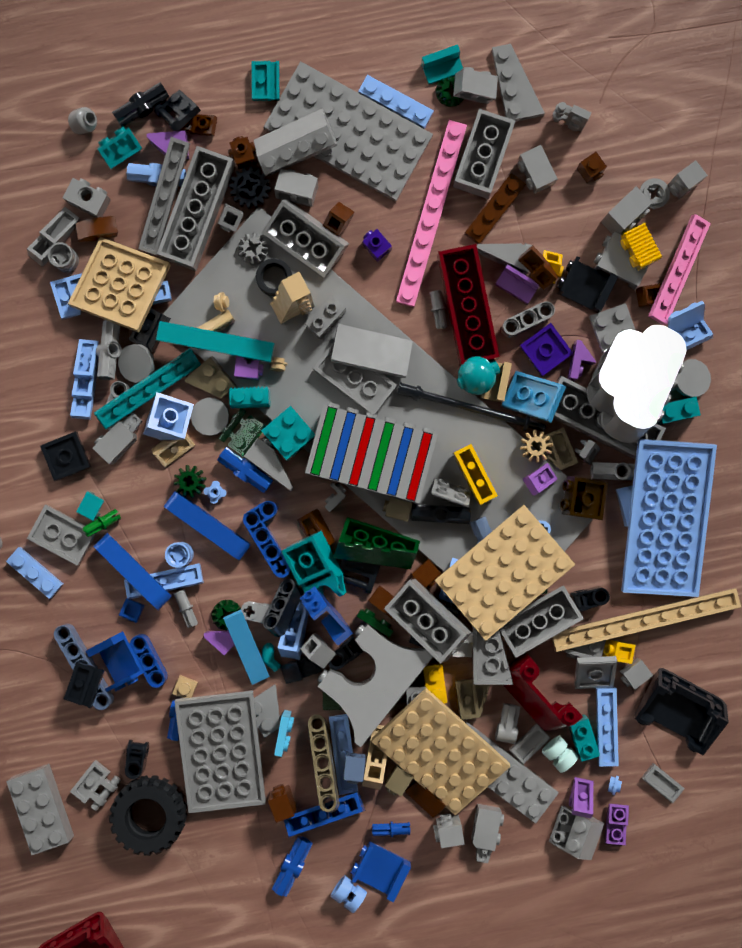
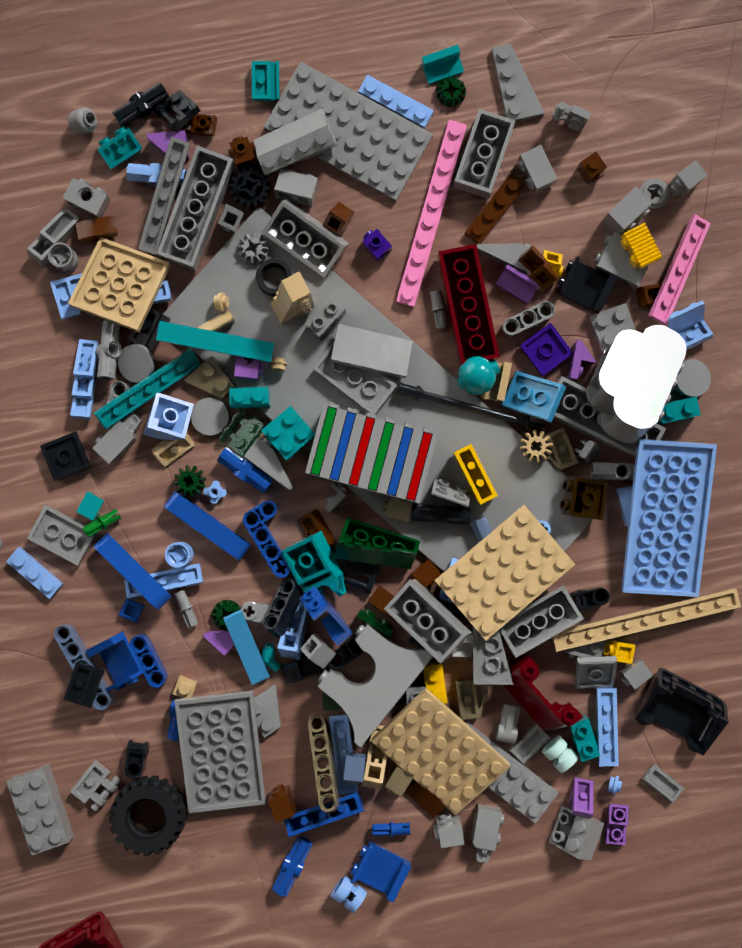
medium azure plate [274,710,294,757] -> none
light grey brick [453,67,498,104] -> none
medium lavender slope [523,463,557,496] -> none

